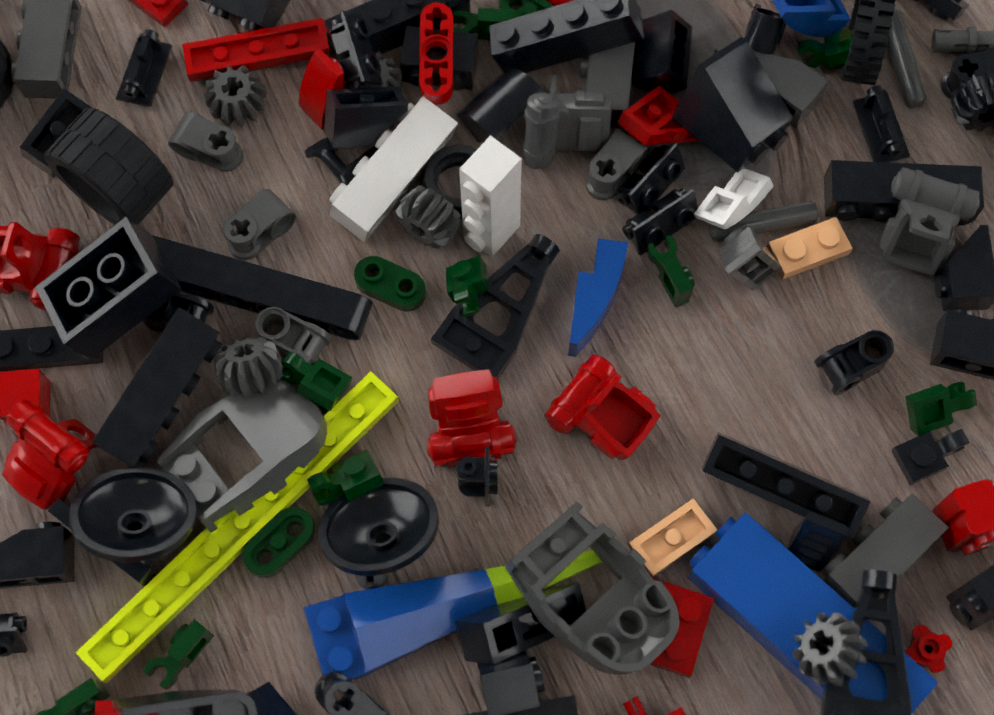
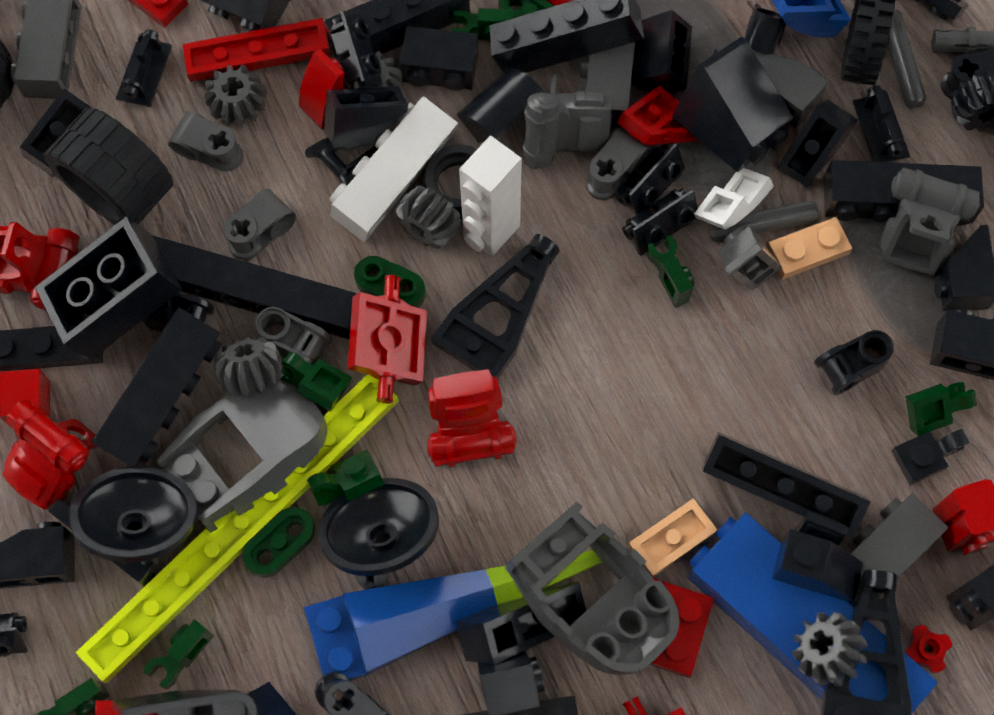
red beam [419,3,454,105] -> none
dark green plate [446,255,488,317] -> none
black hinge [456,447,498,507] -> none
red piece [544,354,661,460] -> none
blue slope [568,239,628,357] -> none
dark green plate [798,29,854,68] -> none
none -> red plate [347,275,427,404]
none -> black slope [772,529,864,603]
none -> black slope [778,100,858,188]

